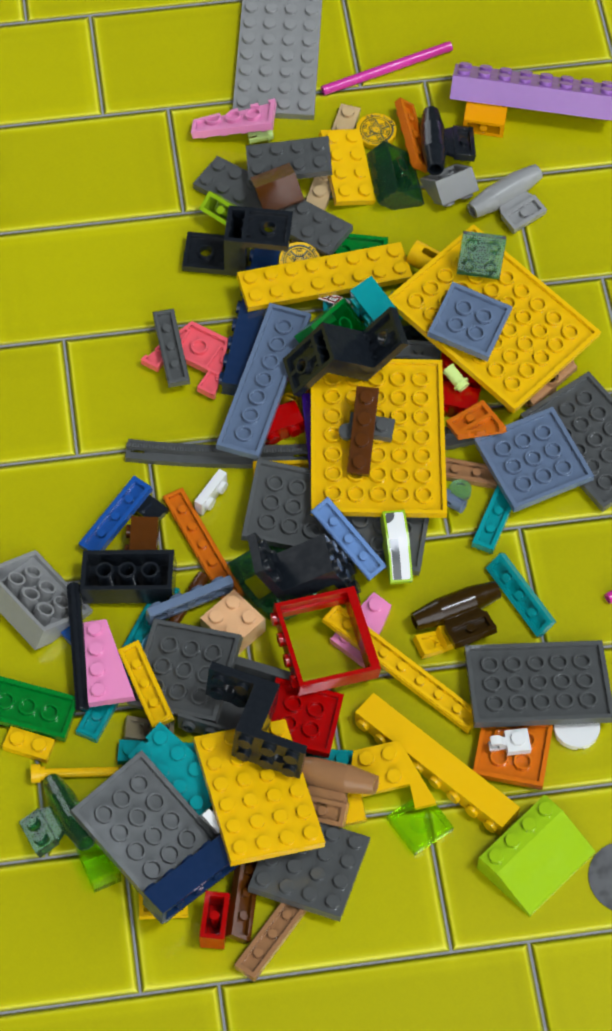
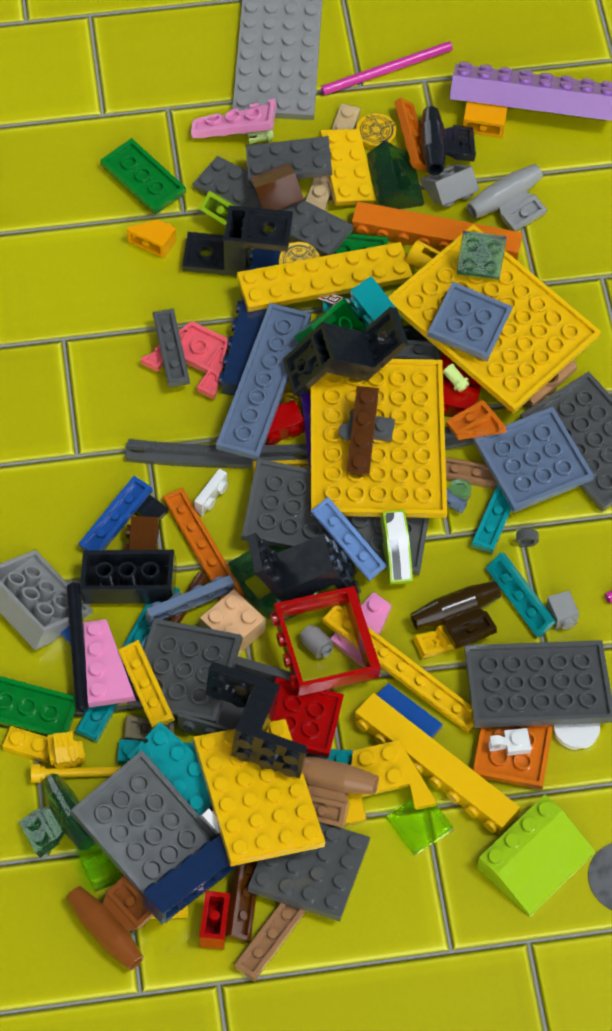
none -> yellow hair [47,731,86,768]
none -> dark orange plate [66,876,153,970]
none -> green plate [100,138,186,215]
none -> light orange slope [127,220,177,258]
none -> light grey brick [300,625,334,658]
none -> orange brick [351,201,523,261]
none -> blue tile [377,683,443,738]
none -> dark grey tile [516,529,539,547]
none -> light grey brick [546,591,579,630]

